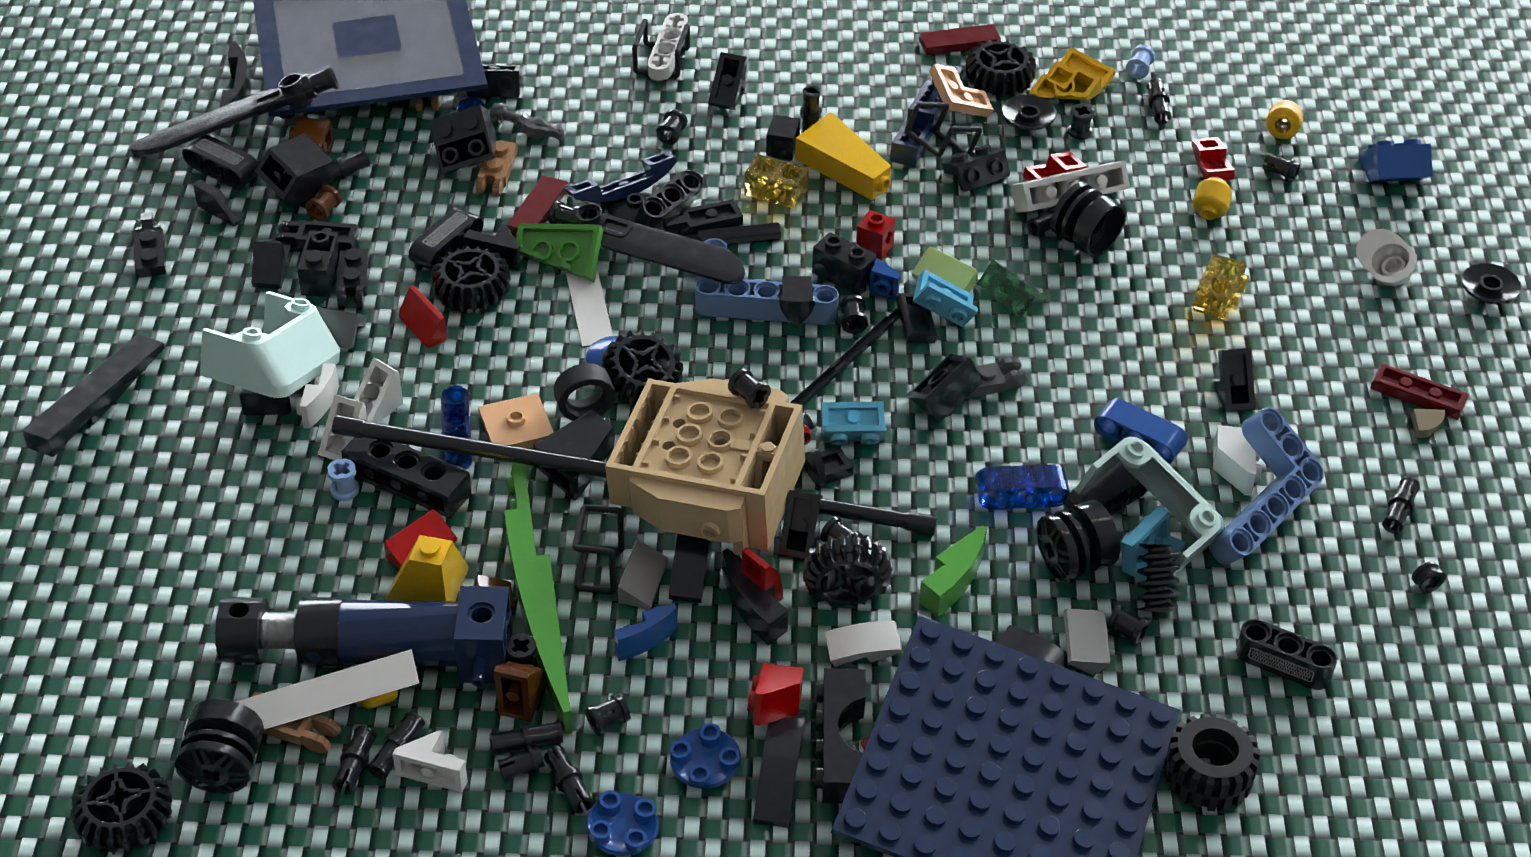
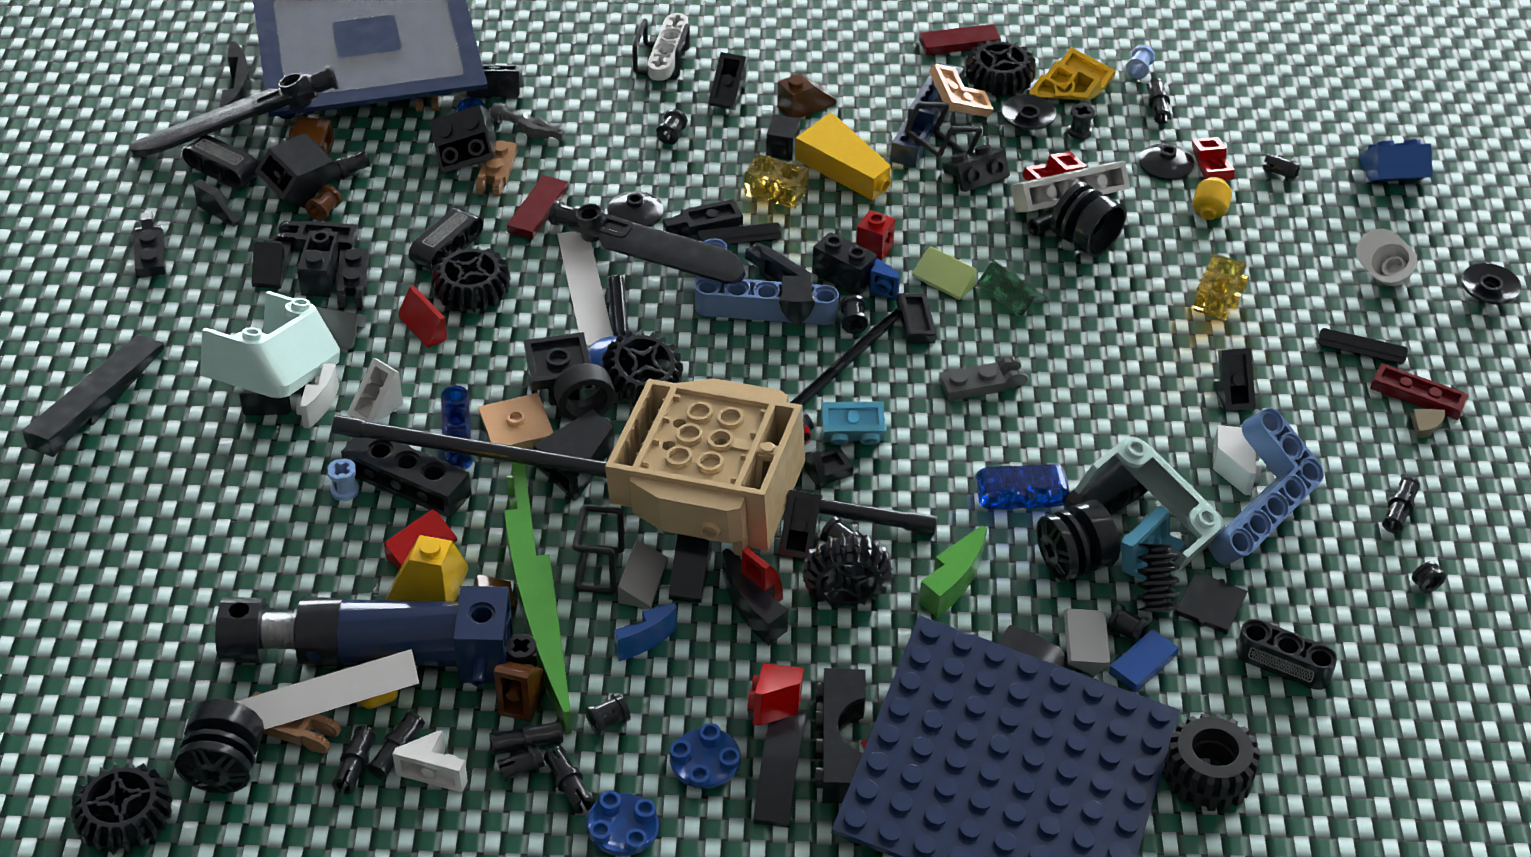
white slope [318,394,368,460] -> none
black slope [464,223,521,271] -> none
bright green wing [516,223,603,282] -> none
dark blue slope [565,151,677,202] -> none
black beam [634,170,704,229] -> none
black bush [728,368,771,409] -> none
black pin [800,85,822,133] -> none
white slope [825,621,903,667] -> none
black slope [906,354,983,424] -> none
medium azure bracket [913,269,978,327] -> none
blue beam [1094,398,1188,464] -> none
yellow head [1266,100,1303,139] -> none
none -> black panel [523,332,592,406]
none -> black axle [608,275,629,337]
none -> black hinge [745,242,812,282]
none -> reddish brown slope [777,73,836,118]
none -> blue tile [1109,629,1179,692]
none -> black dish [1139,144,1194,180]
none -> black piece [1175,572,1248,634]
none -> black axle [1318,328,1408,364]

